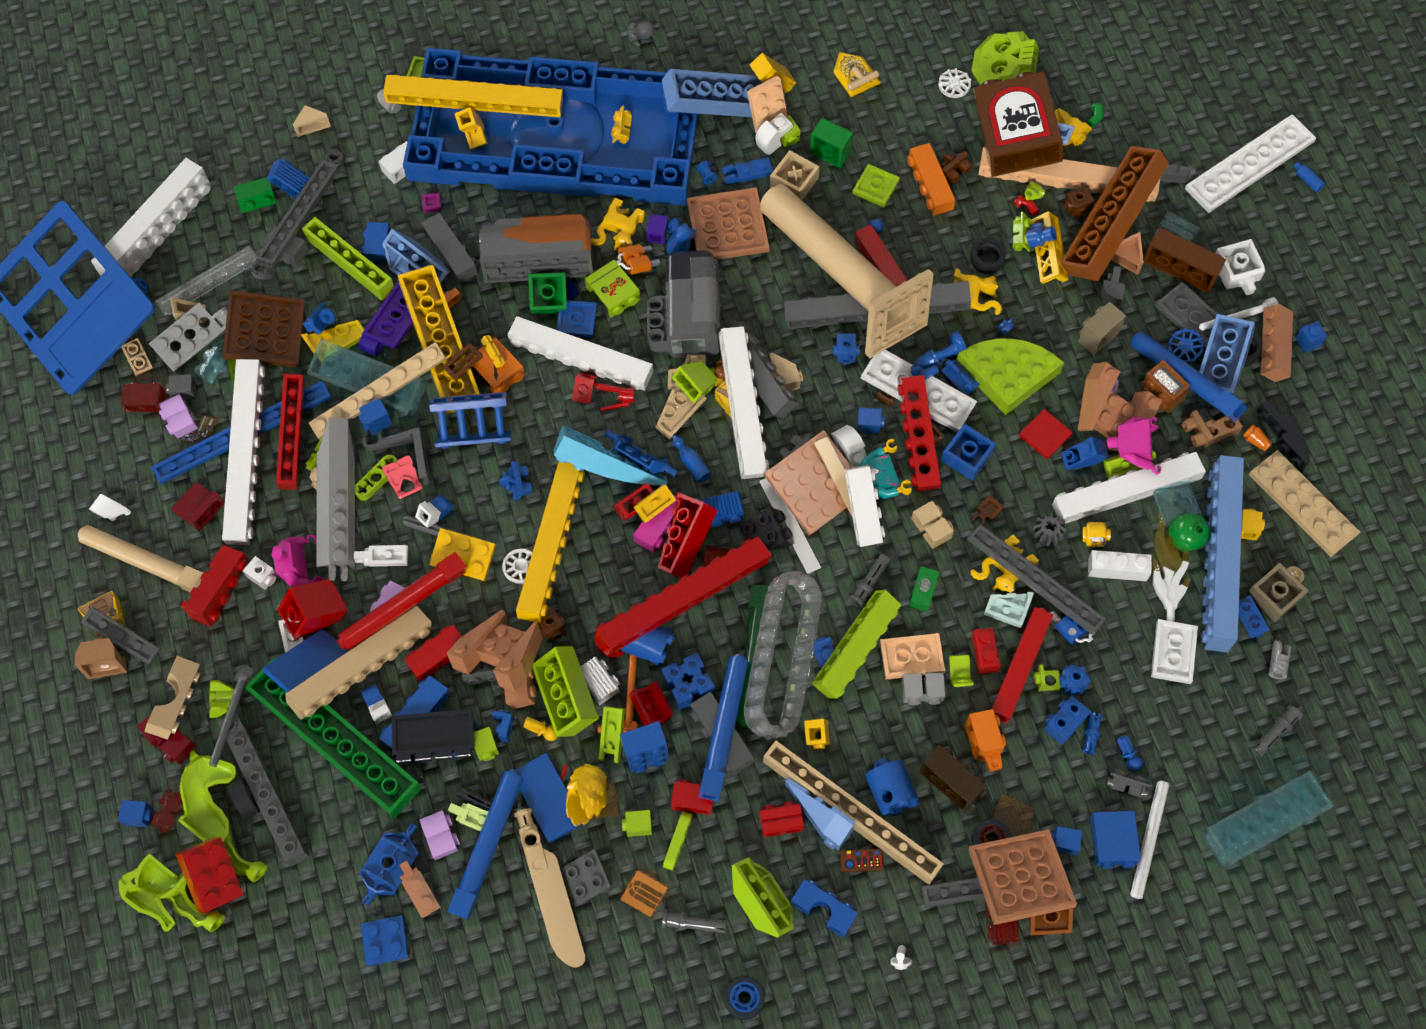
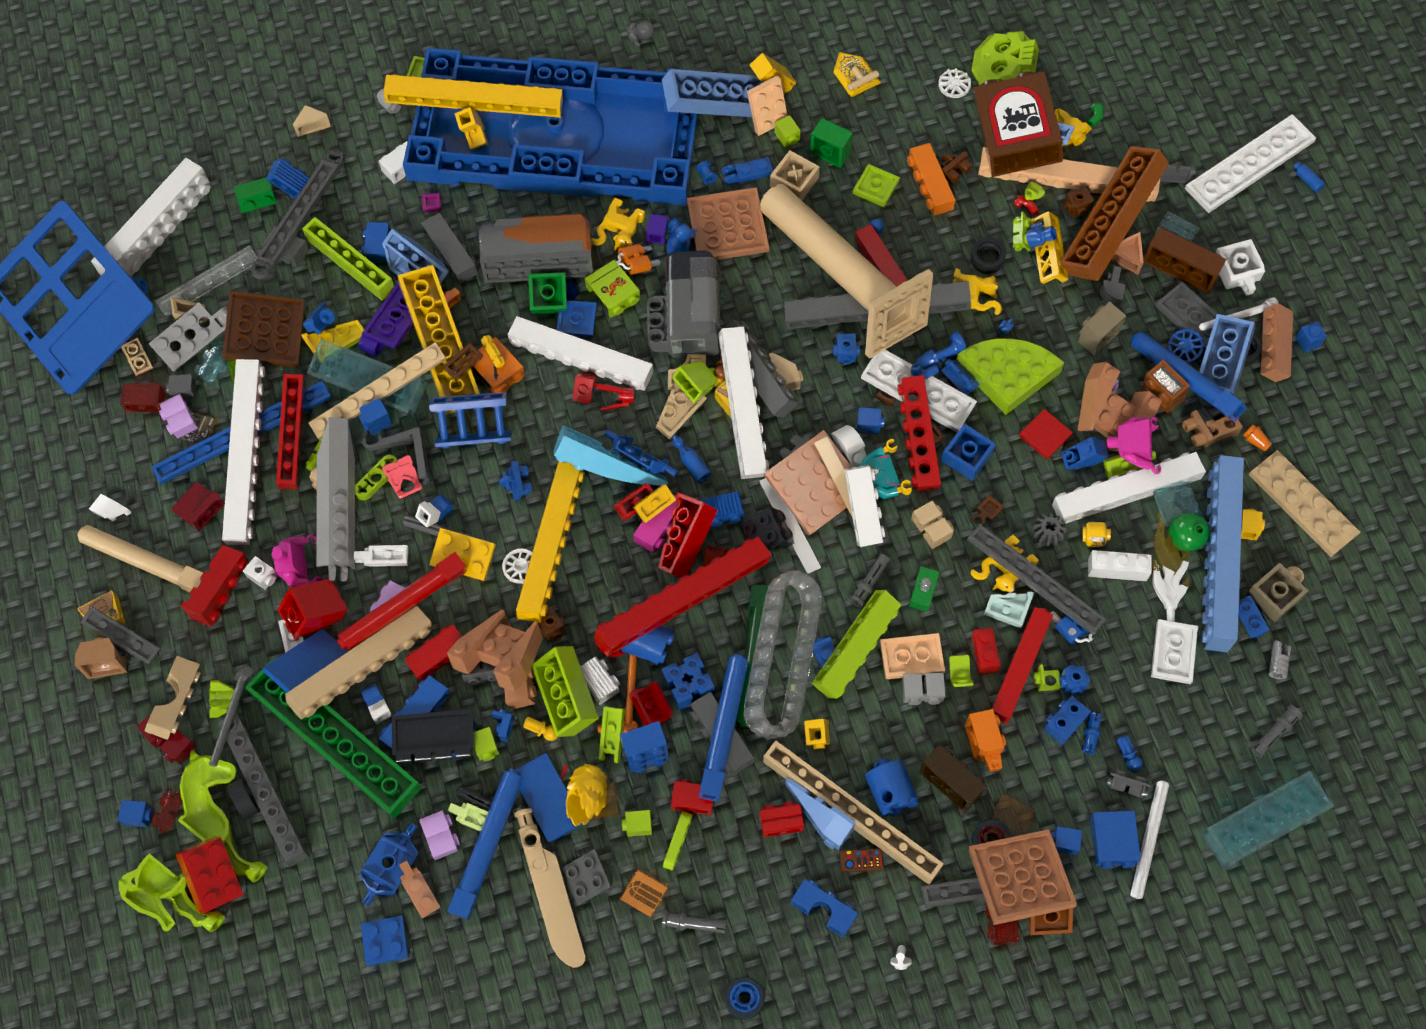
yellow hinge [611,105,632,144] -> none
lime wedge [732,857,794,938] -> none
white brick [755,113,793,156] -> none
black slope [1257,400,1310,472] -> none

